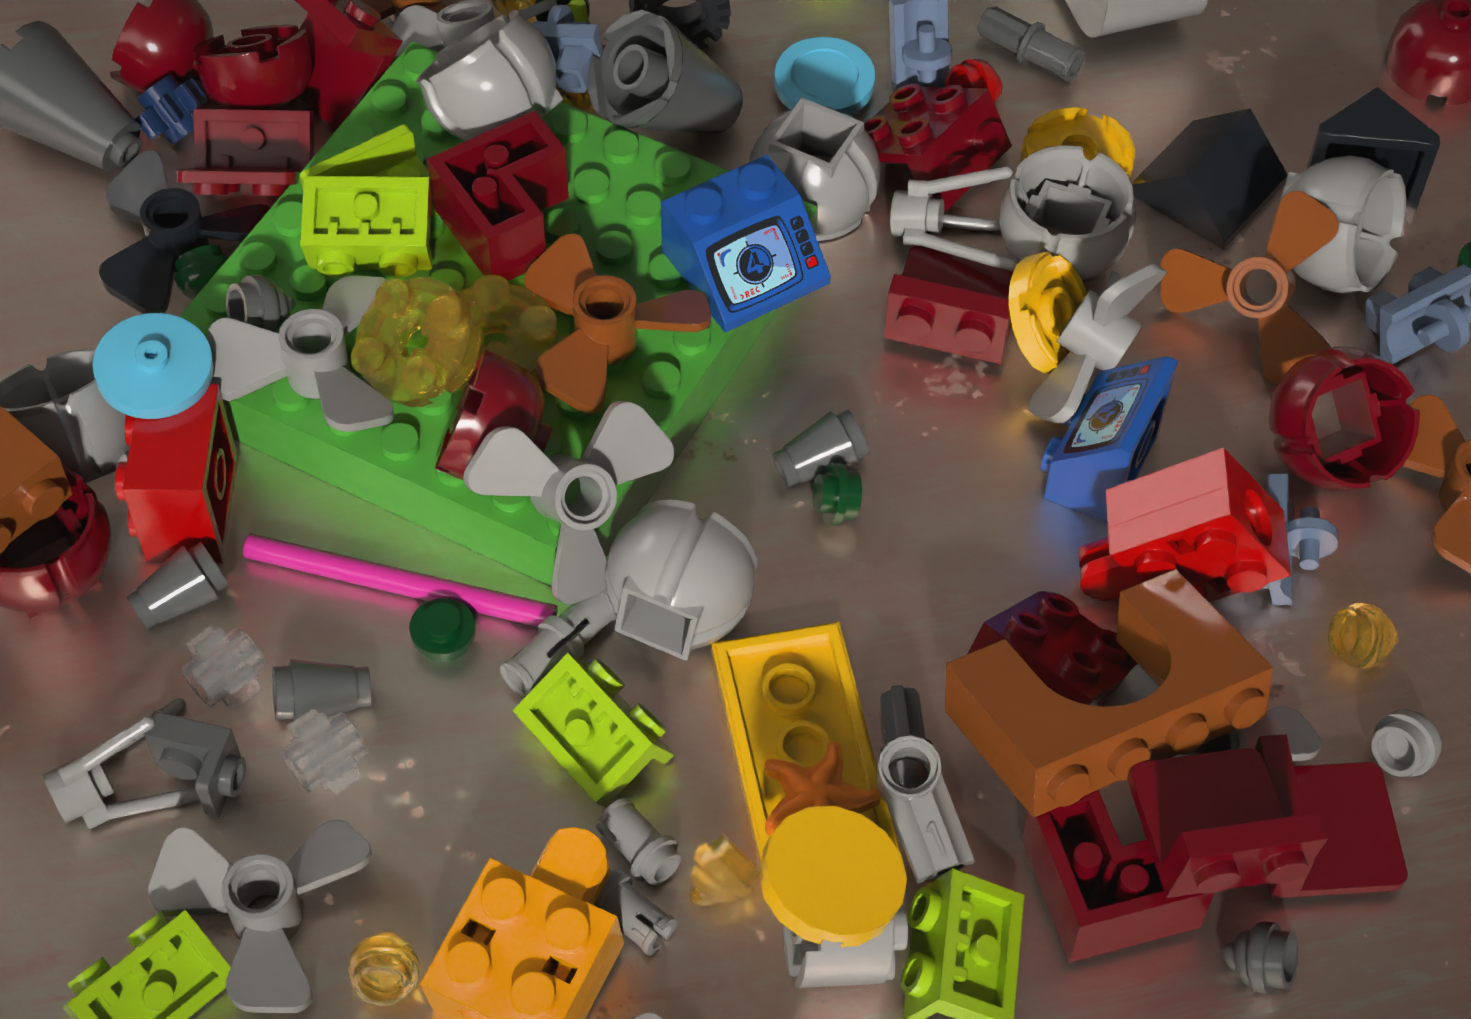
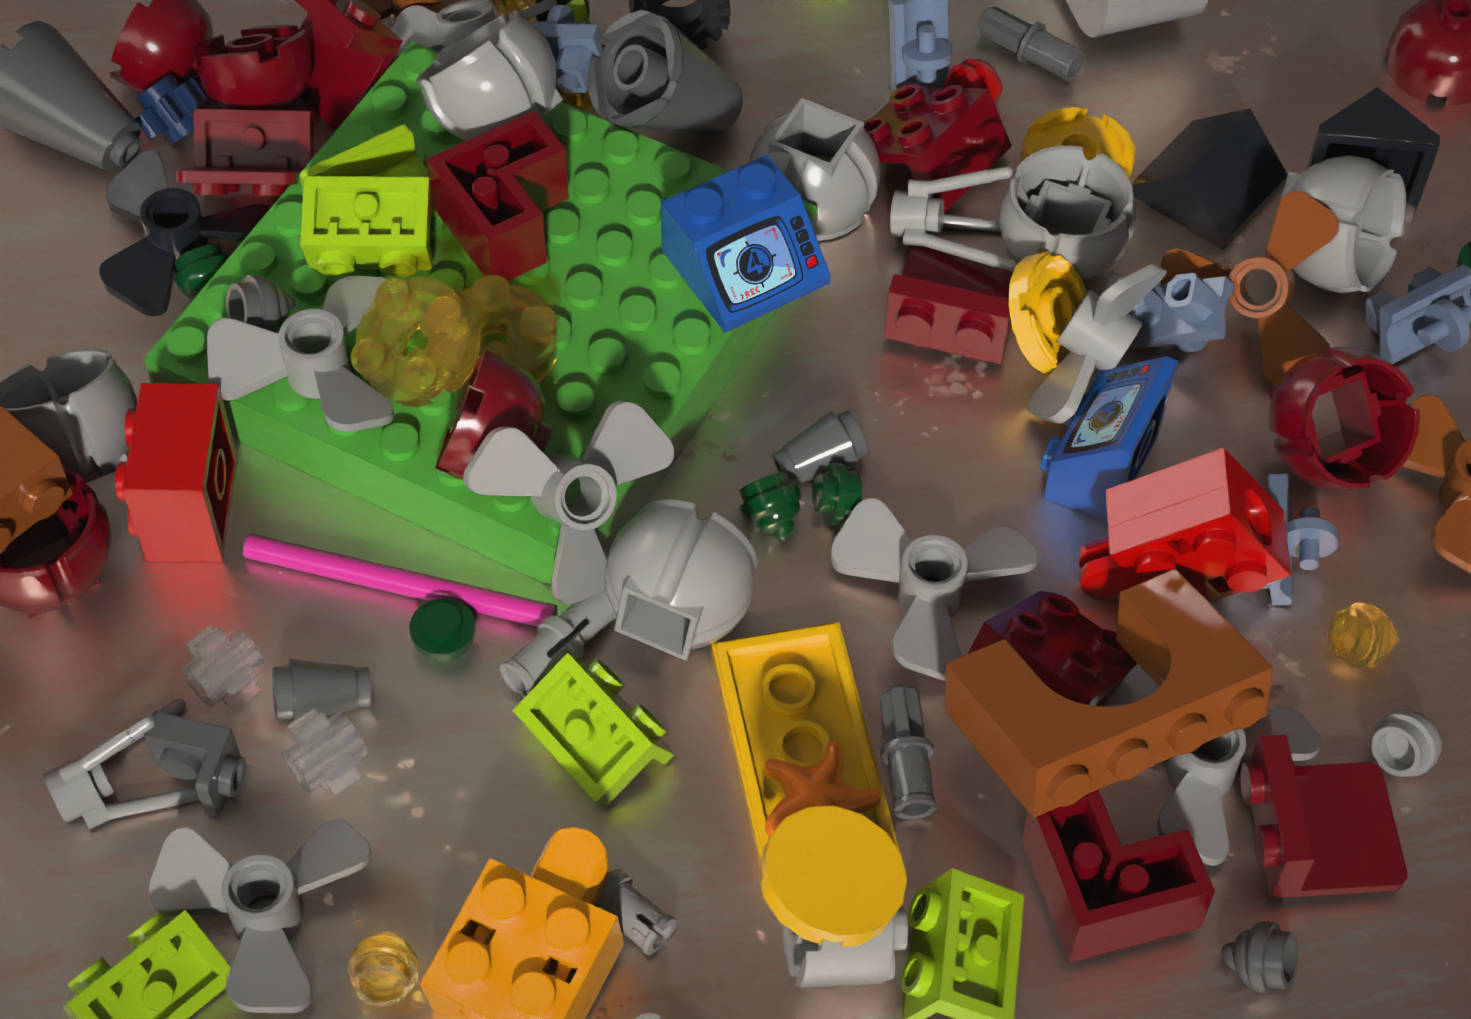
medium azure piece [93,313,214,419] -> none
dark grey cone [126,541,230,629] -> none
dark orange piece [524,234,711,414] -> none
light grey pin [596,798,681,886] -> none
clear yellow plate [690,834,761,906] -> none
medium azure piece [774,37,875,115] -> none
light grey piece [876,735,975,884] -> none
dark red bracket [1127,748,1328,898] -> none
none -> dark green plate [739,472,801,541]
none -> light grey piece [831,498,1039,681]
none -> sand blue hips [1128,272,1234,353]

